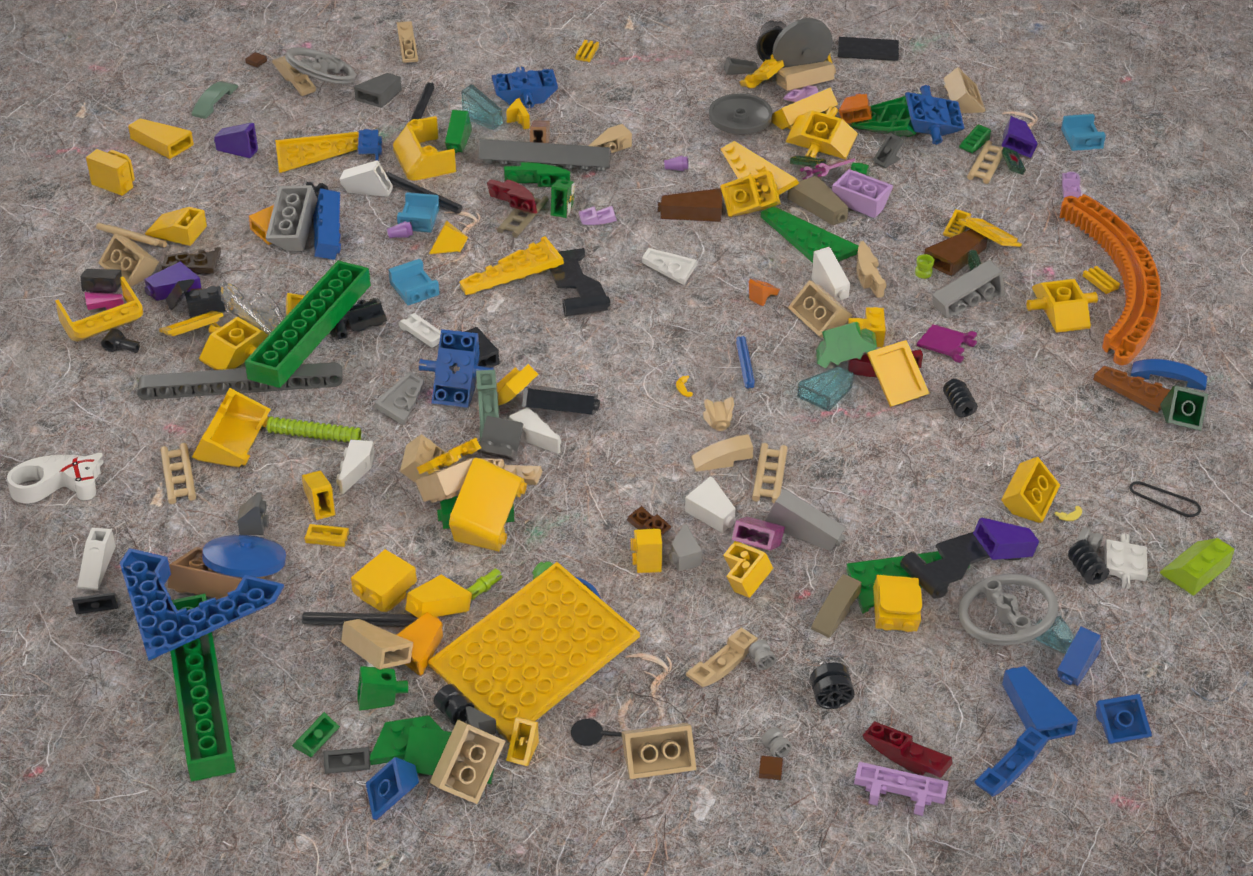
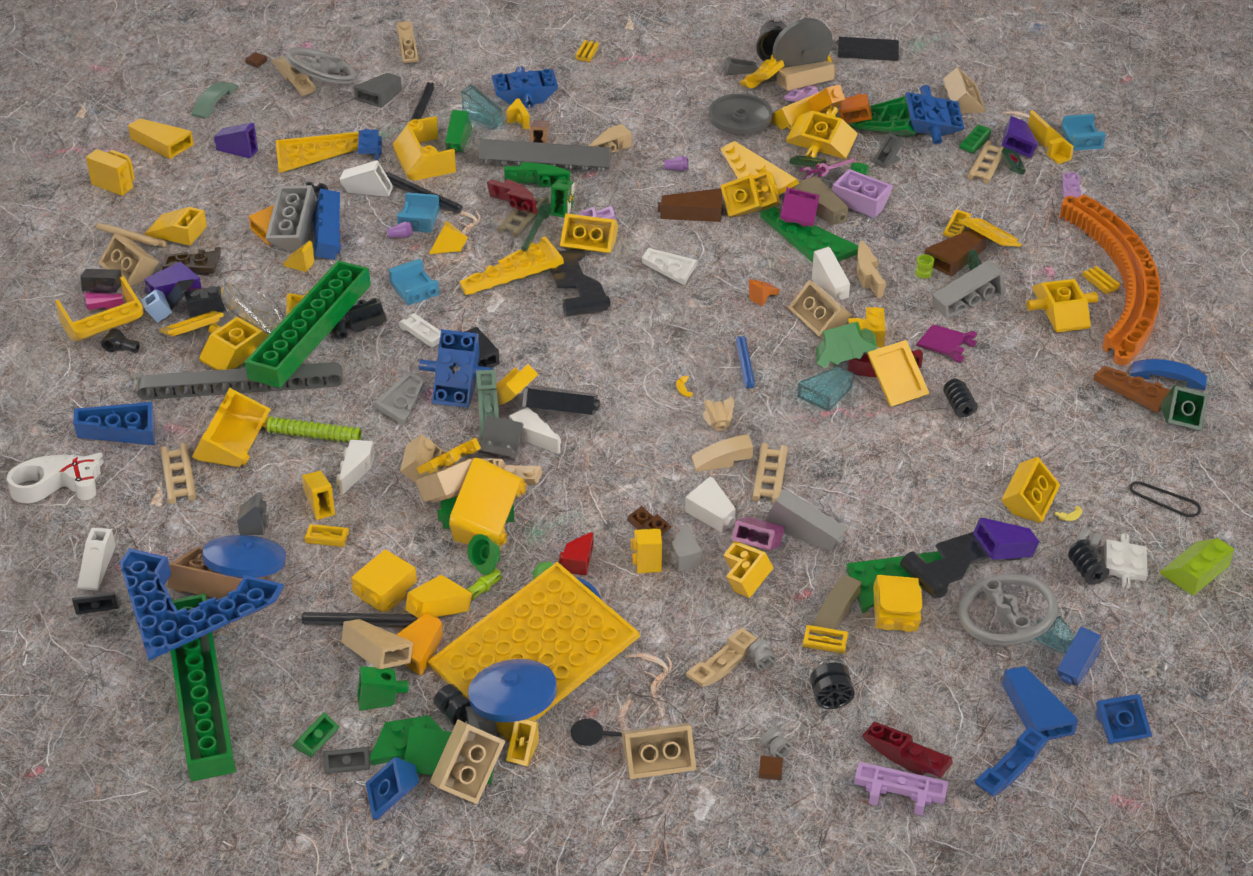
none -> blue wedge [73,402,155,445]
none -> light blue slope [141,290,172,323]
none -> yellow slope [282,240,314,272]
none -> green piece [467,534,500,575]
none -> blue dish [468,659,557,722]
none -> clear green piece [521,204,552,252]
none -> red slope [559,532,594,576]
none -> yellow slope [560,213,618,253]
none -> magenta slope [780,187,819,227]
none -> yellow tile [803,625,848,654]
none -> light orange slope [808,84,845,113]
none -> yellow slope [1028,110,1063,147]
none -> yellow panel [1046,137,1074,164]

